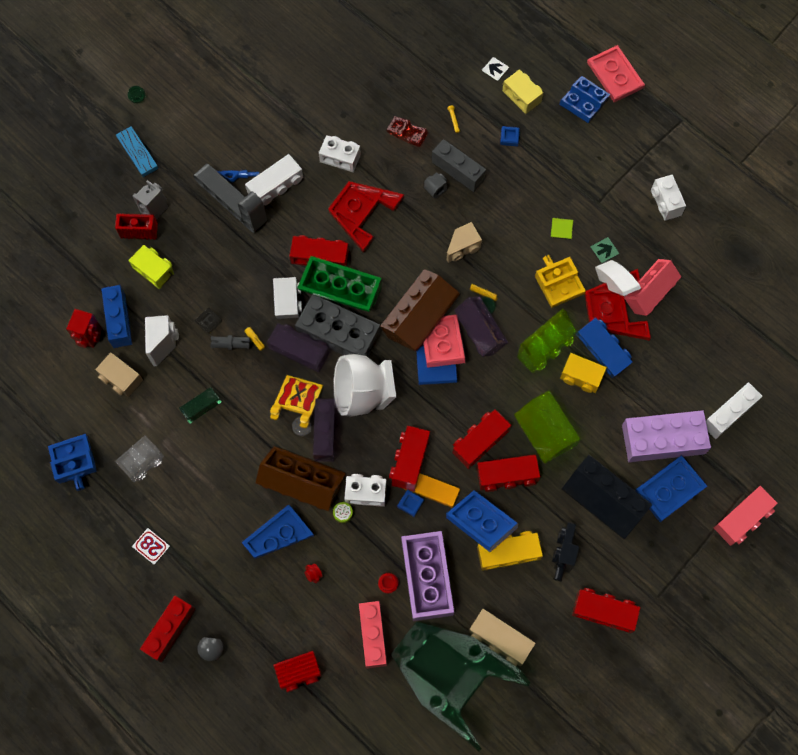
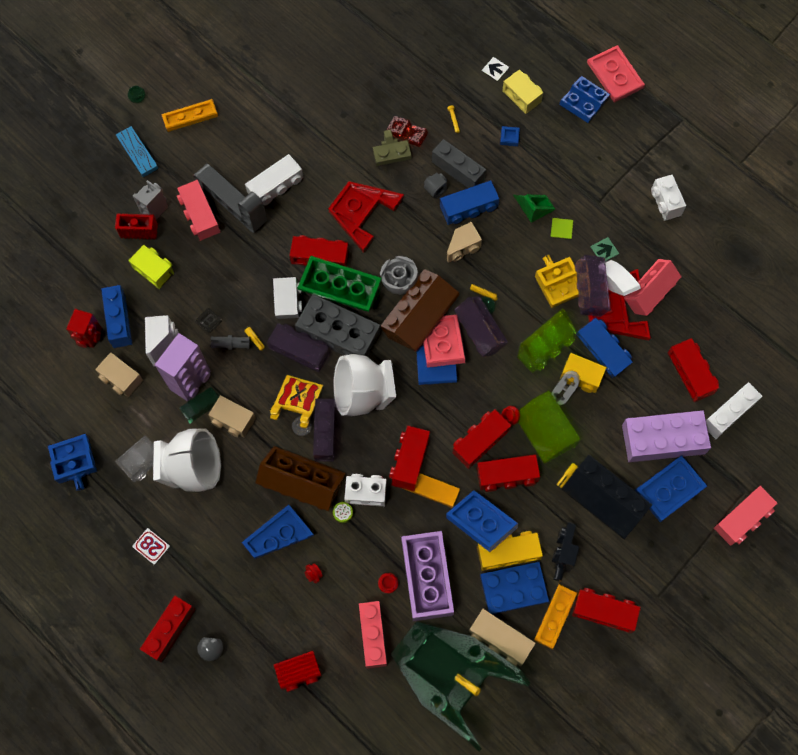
blue hand [217,170,260,183] -> none
white brick [319,135,361,172] -> none
blue tile [397,490,424,517] -> none
none -> white plate [153,429,221,492]
none -> lavender brick [155,333,211,401]
none -> light orange tile [162,99,218,132]
none -> coral brick [177,180,220,241]
none -> tan brick [208,395,256,438]
none -> olive hinge [373,130,411,166]
none -> light grey cylinder [380,256,418,295]
none -> blue brick [440,180,499,225]
none -> yellow pin [455,674,481,696]
none -> blue plate [480,562,549,614]
none -> red plate [501,406,520,425]
none -> green slope [513,194,555,223]
none -> light orange tile [534,584,577,650]
none -> light grey beam [551,371,580,405]
none -> yellow pin [557,463,578,488]
none -> clear purple brick [575,255,610,317]
none -> red brick [668,338,719,403]

